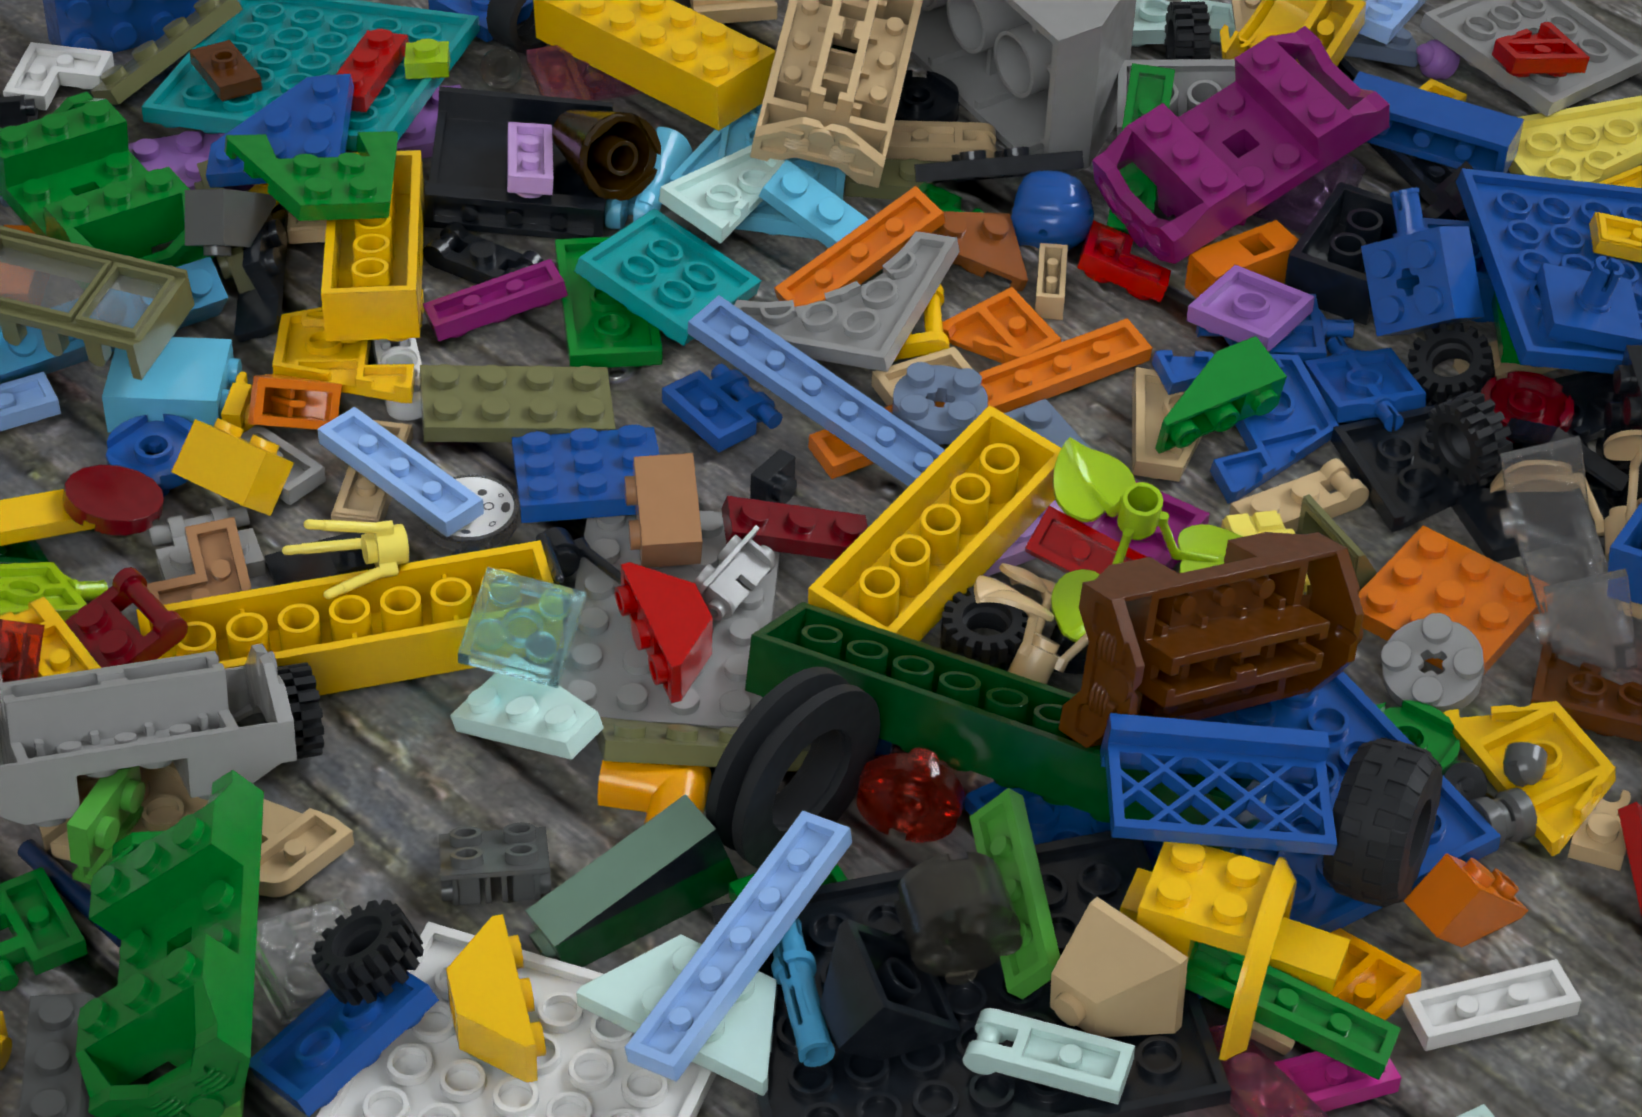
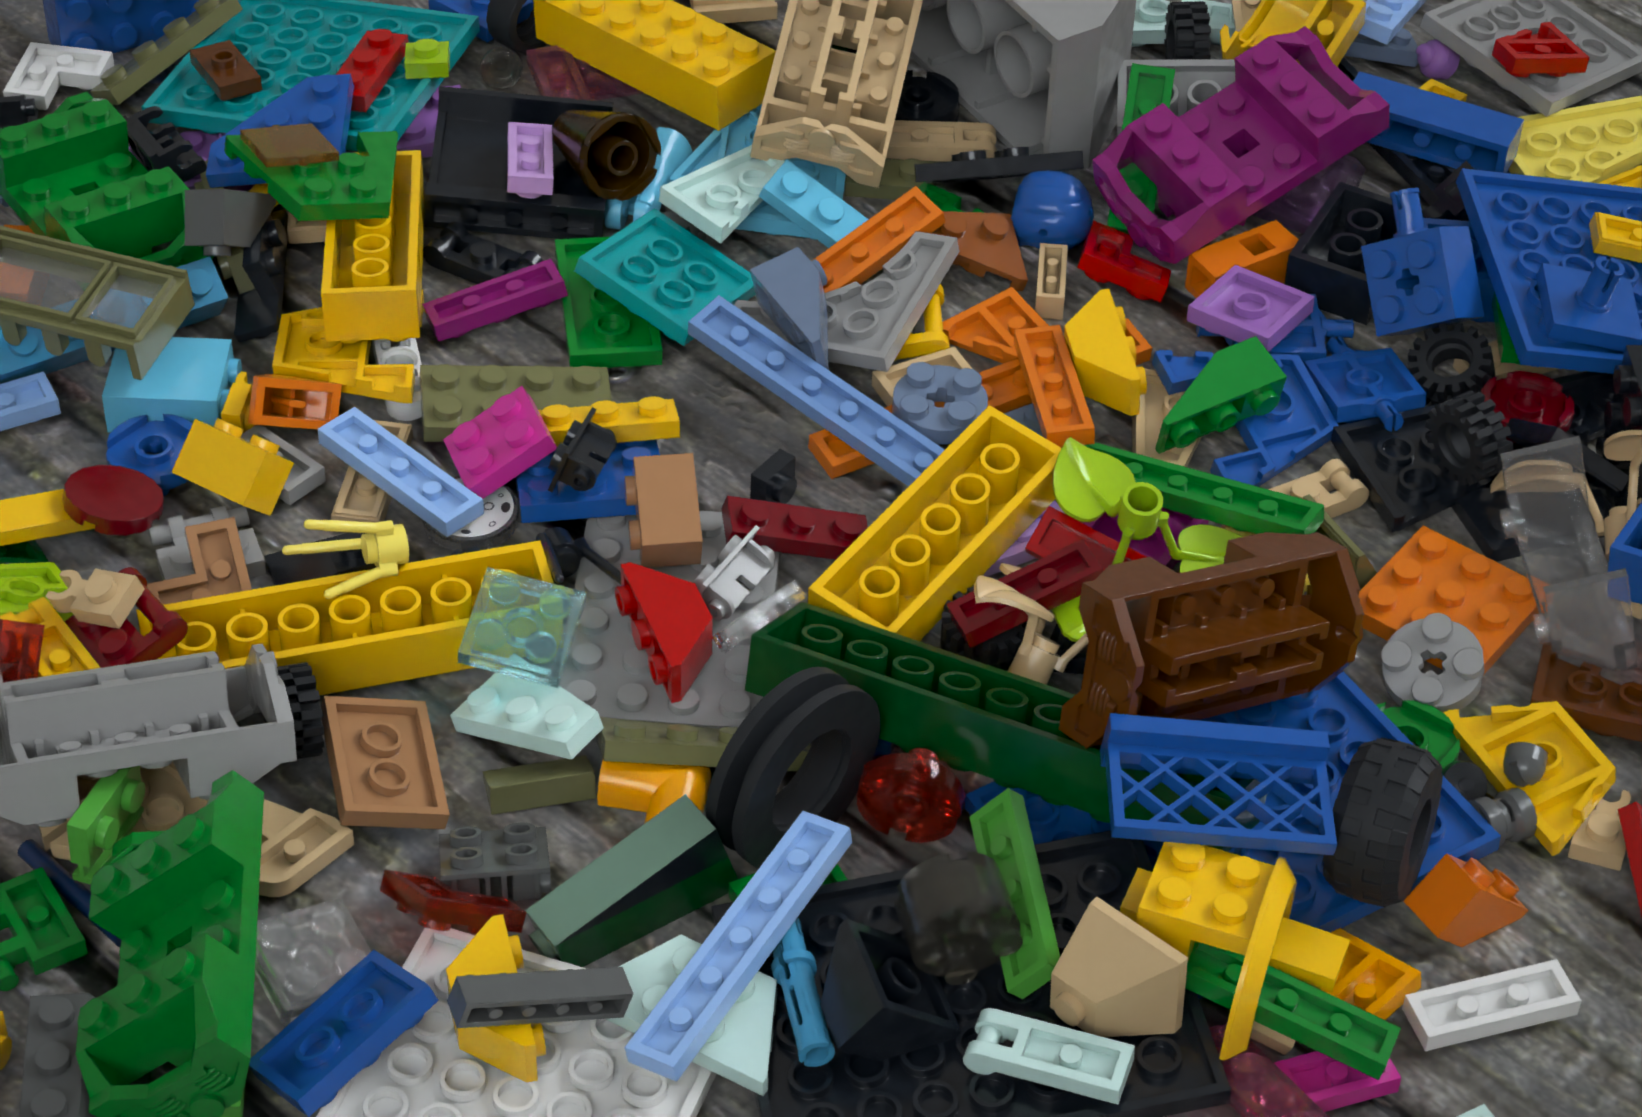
black tyre [311,900,424,1006] -> none
blue plate [662,363,783,453] -> none
none -> tan plate [46,568,145,629]
none -> black hinge [123,106,207,182]
none -> clear orange piece [240,123,339,168]
none -> medium nougat plate [320,696,450,829]
none -> clear red plate [380,870,526,934]
none -> dark pink plate [443,386,557,499]
none -> dark grey piece [447,967,634,1028]
none -> olive slope [482,755,596,815]
none -> yellow plate [538,396,680,447]
none -> black hinge [548,407,617,492]
none -> clear tile [712,580,806,653]
none -> sand blue slope [750,247,829,370]
none -> dark red plate [946,539,1104,648]
none -> orange plate [1014,325,1095,448]
none -> yellow slope [1064,289,1147,416]
none -> green plate [1084,442,1324,534]

